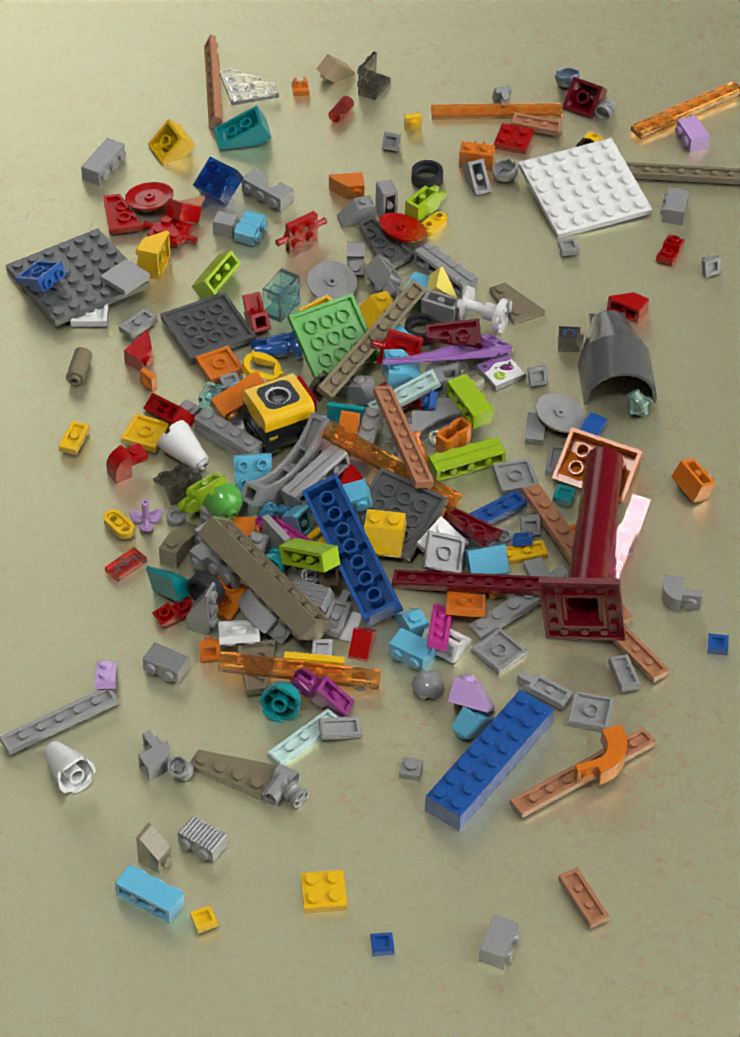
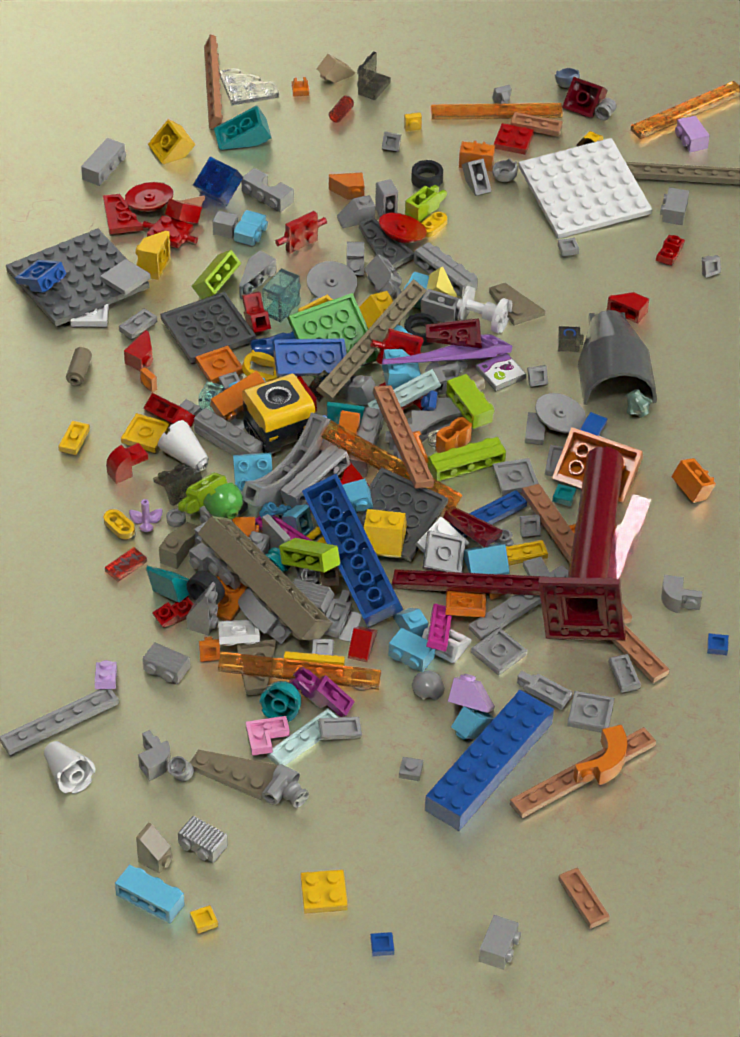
blue tile [512,532,533,546] -> none
none -> light grey slope [239,250,277,299]
none -> bright pink plate [245,716,290,755]
none -> blue plate [272,339,346,377]

